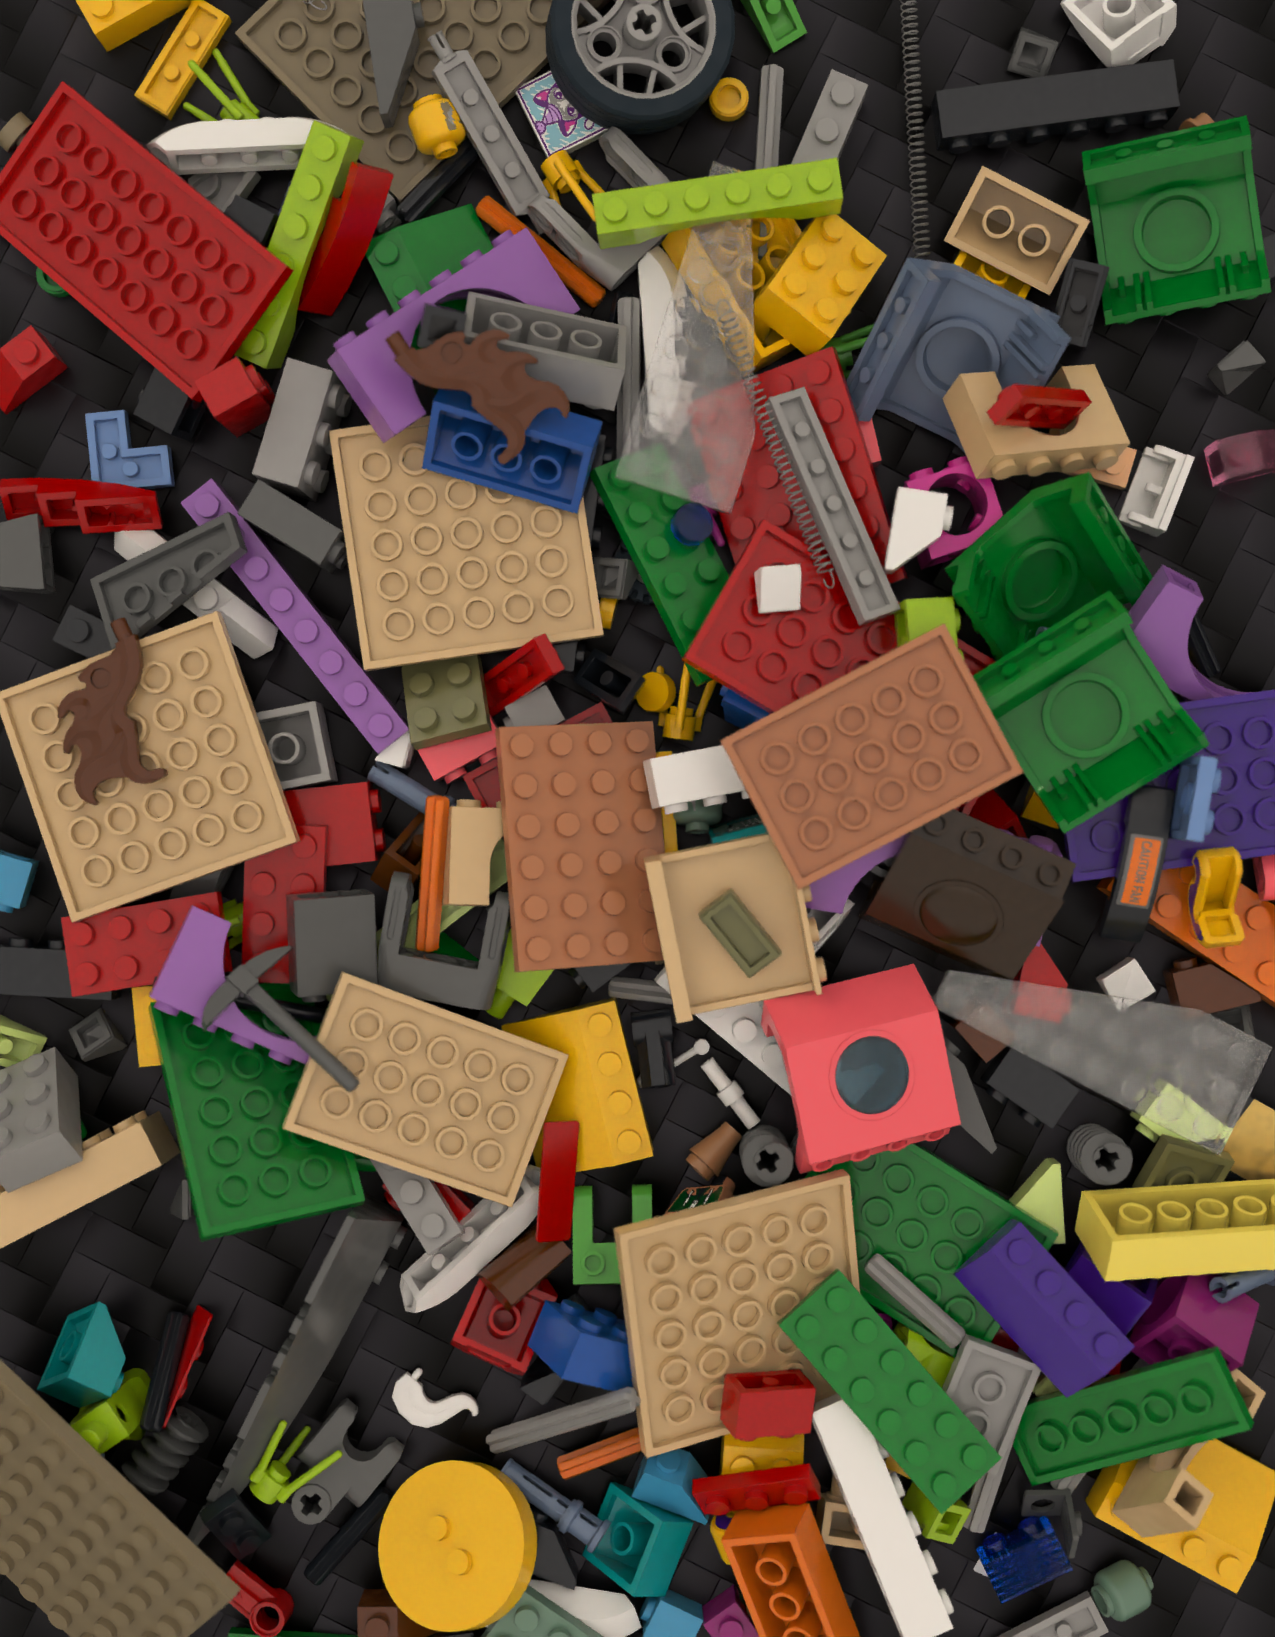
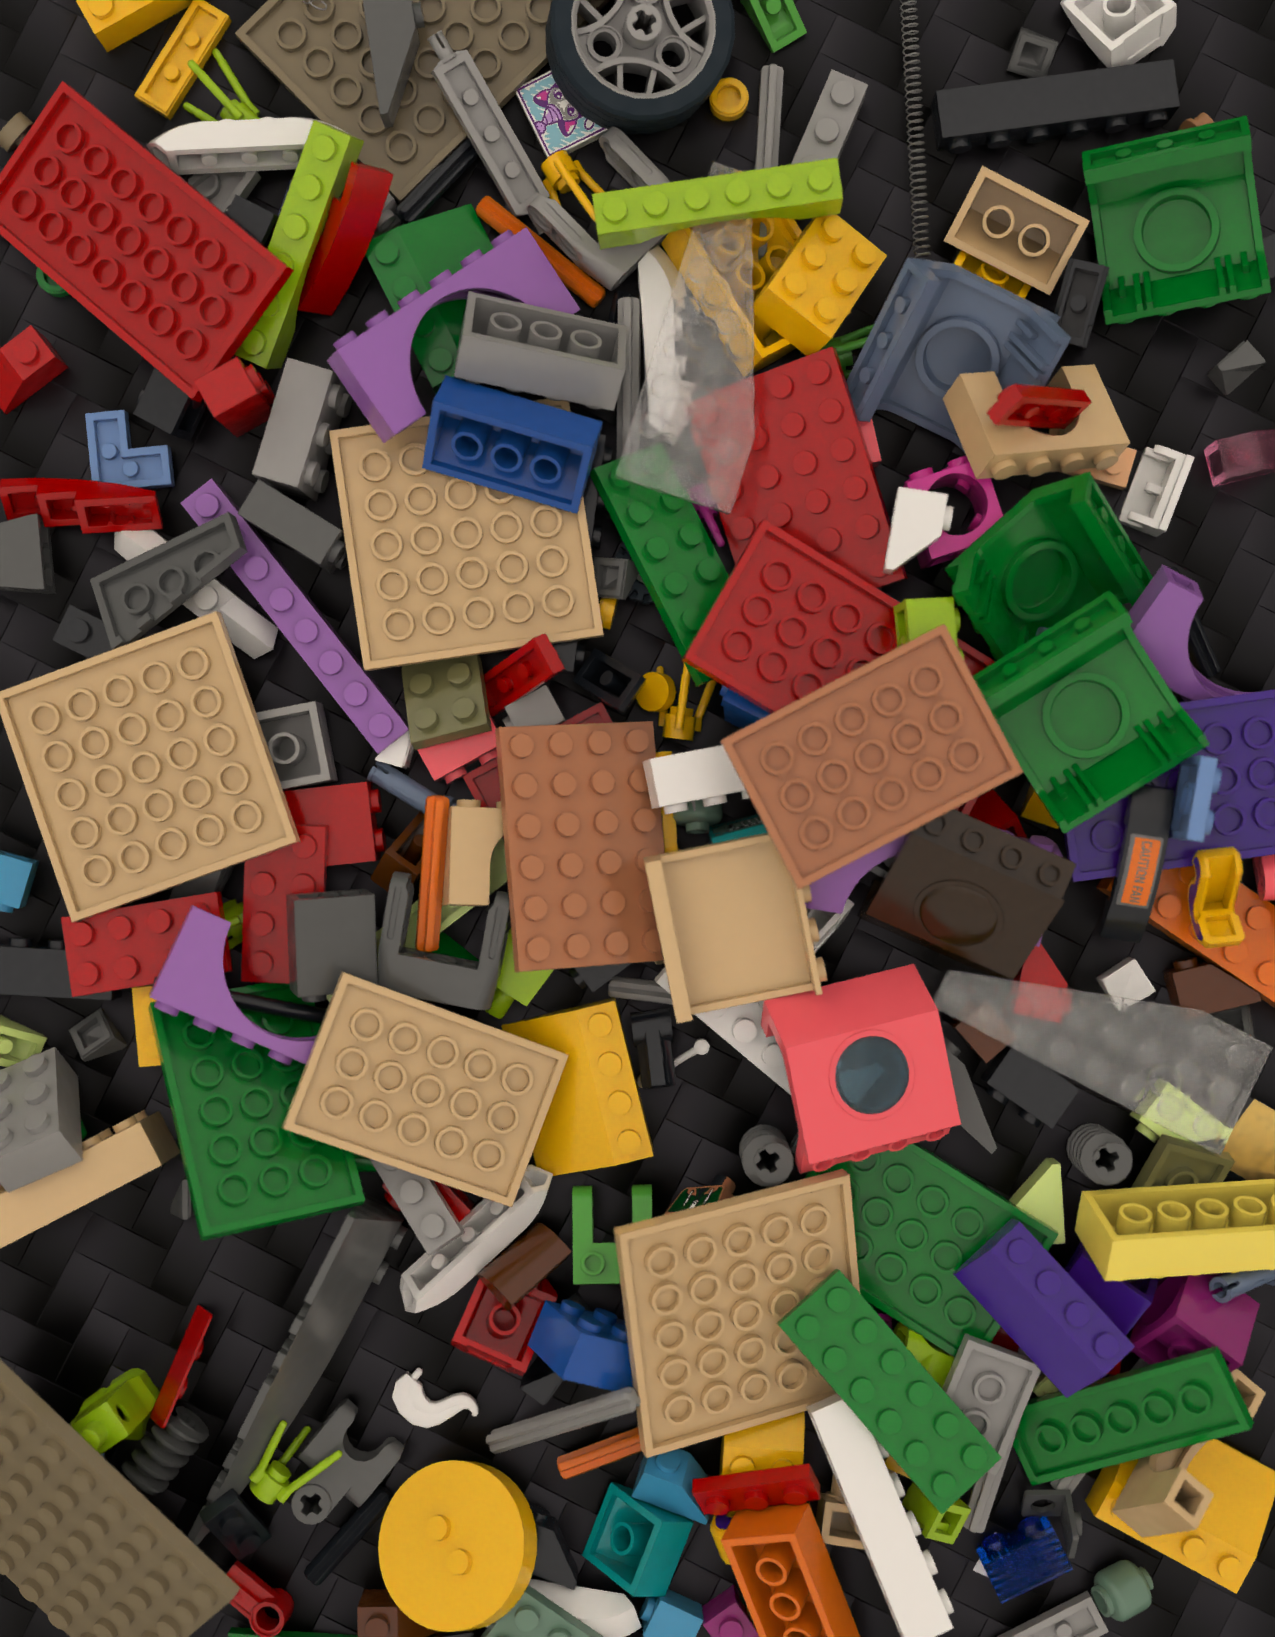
teal slope [37,1301,126,1408] -> none
reddish brown piece [58,617,168,805] -> none
black axle [139,1312,190,1432] -> none
dark grey piece [202,946,360,1092] -> none
reddish brown piece [385,329,569,464] -> none
yellow head [408,94,466,160] -> none
black brick [417,302,467,348] -> none
sand blue pin [501,1458,612,1554] -> none
red piece [536,1121,579,1243] -> none
clear blue tile [671,503,713,546] -> none
medium nougat cone [685,1122,742,1181] -> none
olive tile [699,889,782,978] -> none
white bar [700,1057,760,1130] -> none
light grey piece [716,299,834,589] -> none
red brick [720,1369,816,1441] -> none
white slope [754,564,801,614] -> none
light grey plate [764,387,900,626] -> none
light grey axle [864,1253,965,1348] -> none

